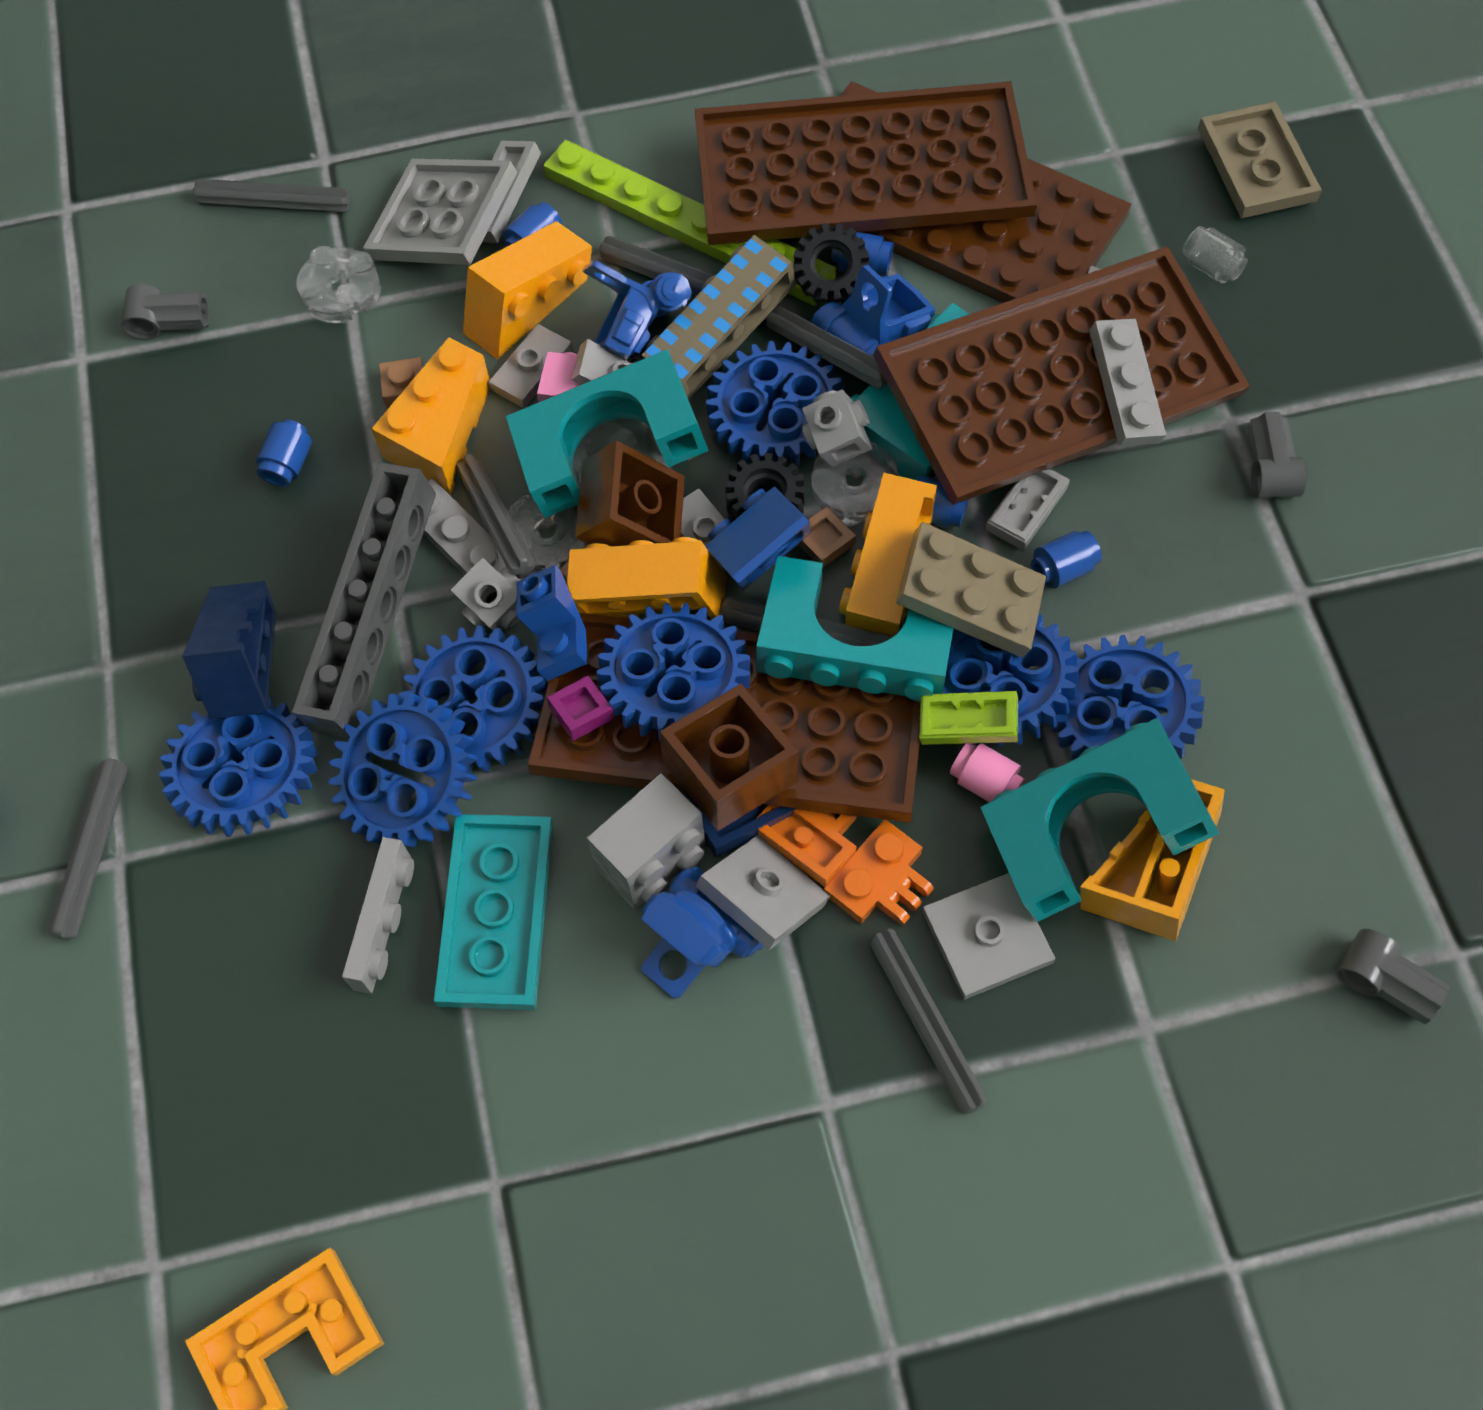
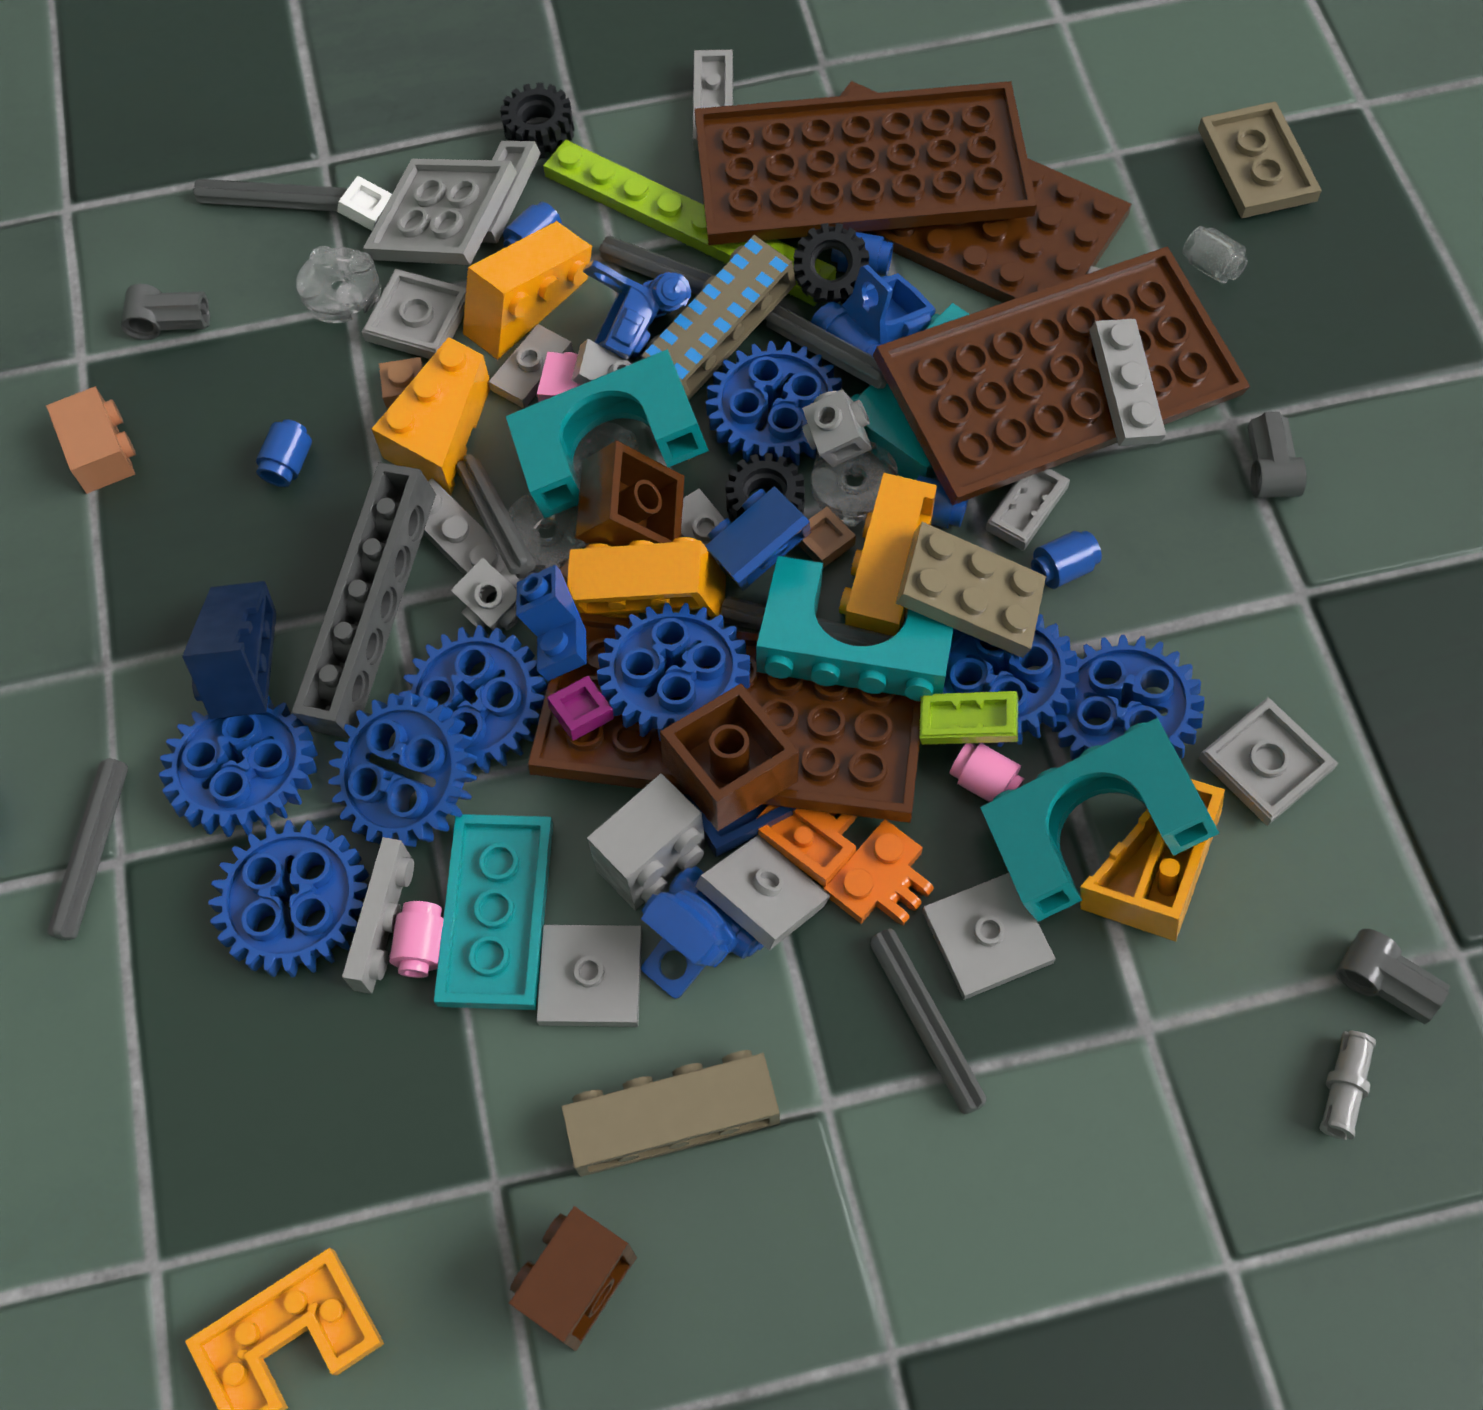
none -> nougat brick [46,386,136,494]
none -> blue gear [208,820,370,977]
none -> white plate [337,176,392,230]
none -> light grey plate [362,268,466,359]
none -> bright pink brick [389,901,444,978]
none -> black tyre [500,83,574,159]
none -> reddish brown brick [508,1206,637,1351]
none -> light grey plate [537,925,643,1027]
none -> dark tan brick [562,1050,780,1177]
none -> light grey plate [693,50,733,150]
none -> light grey plate [1198,697,1338,826]
none -> light grey pin [1319,1030,1376,1140]

